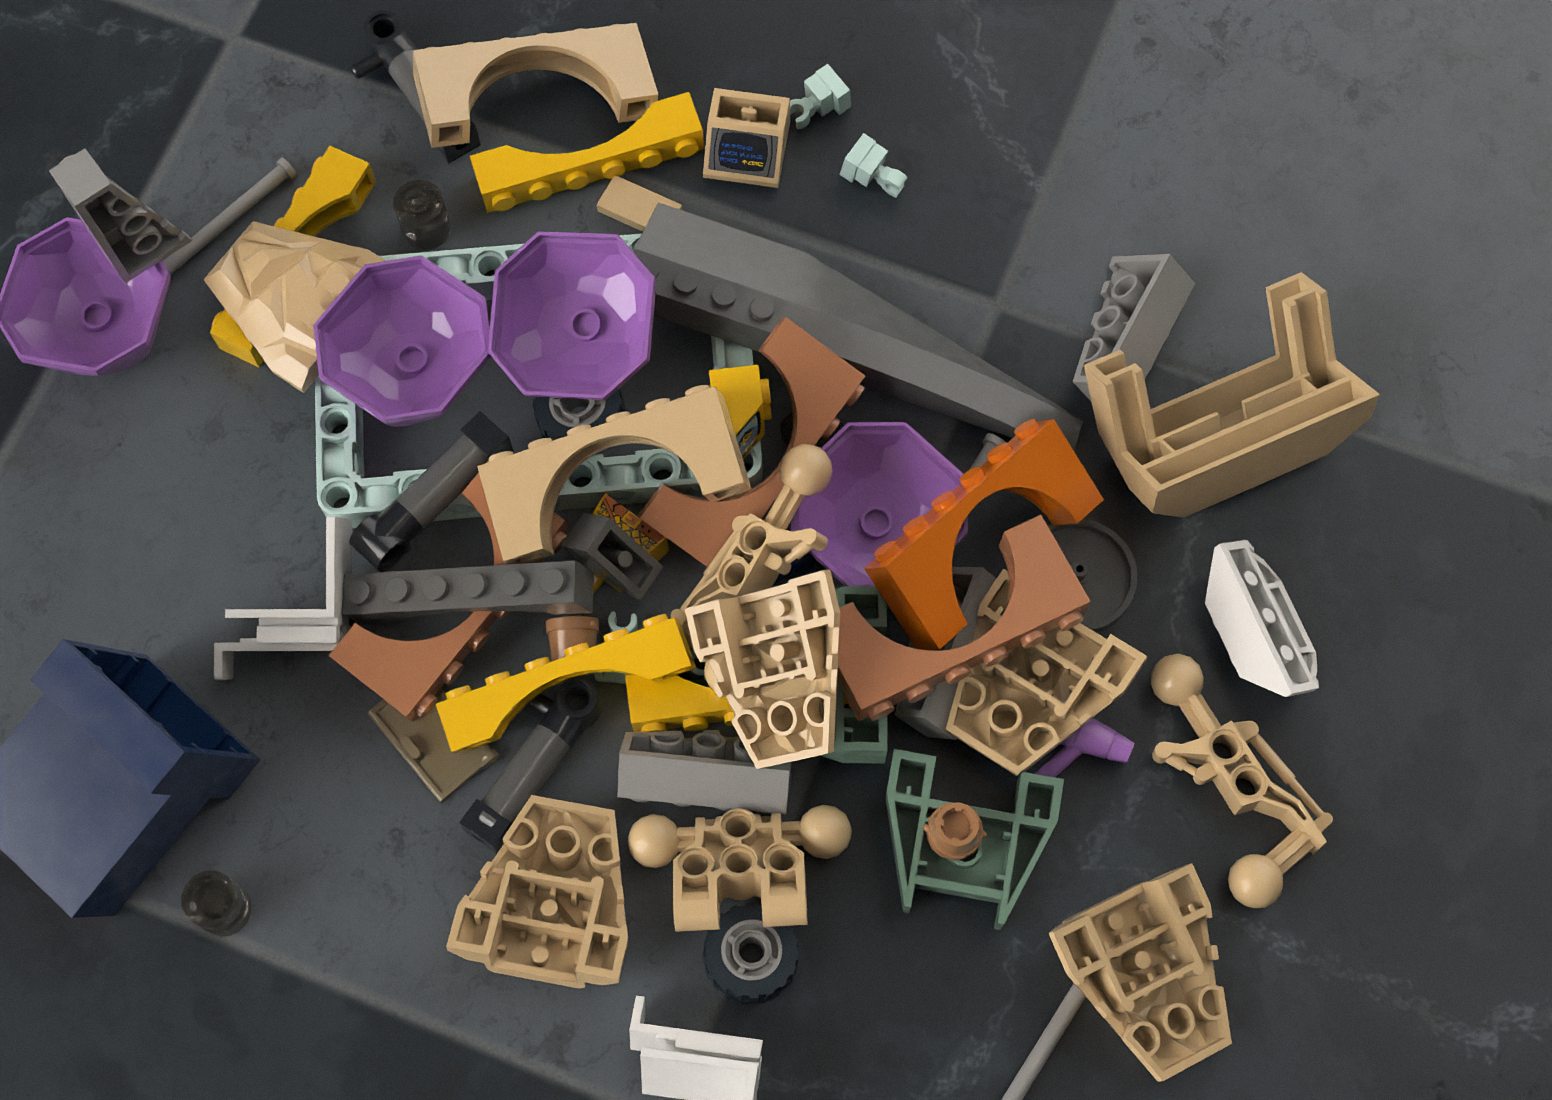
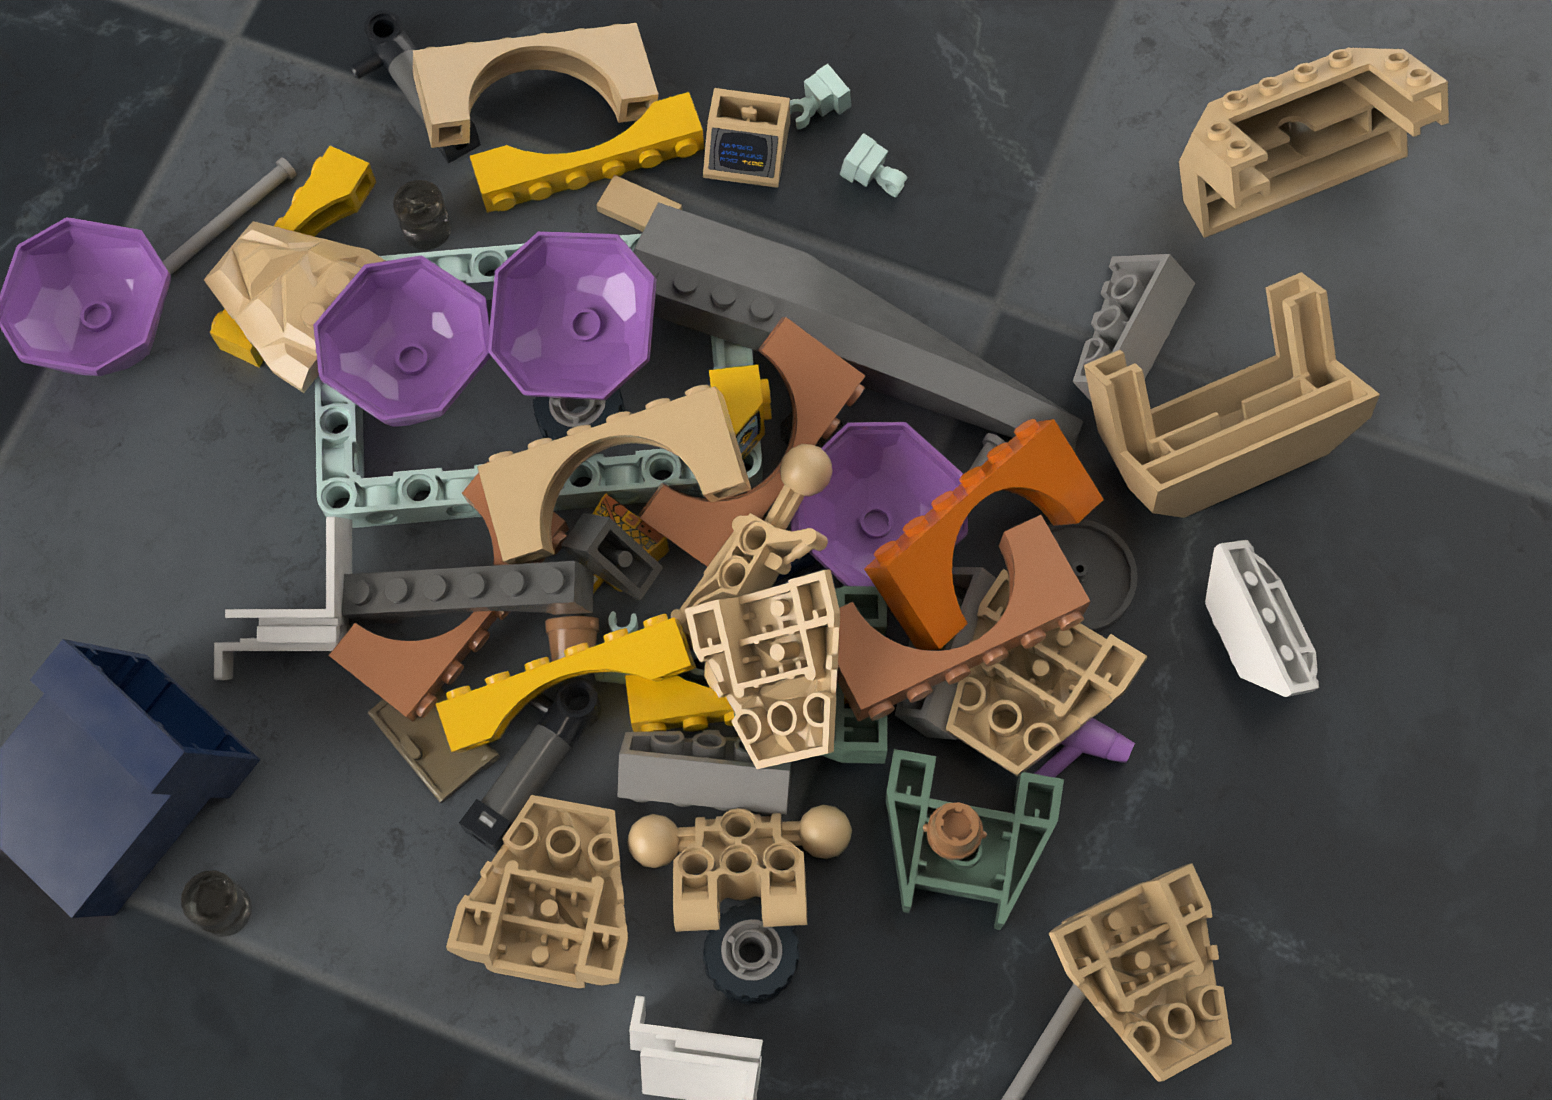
light grey wedge [49,148,193,283] -> none
piece [349,411,514,572] -> none
tan piece [1151,654,1333,908] -> none
none -> tan wedge [1179,48,1449,238]

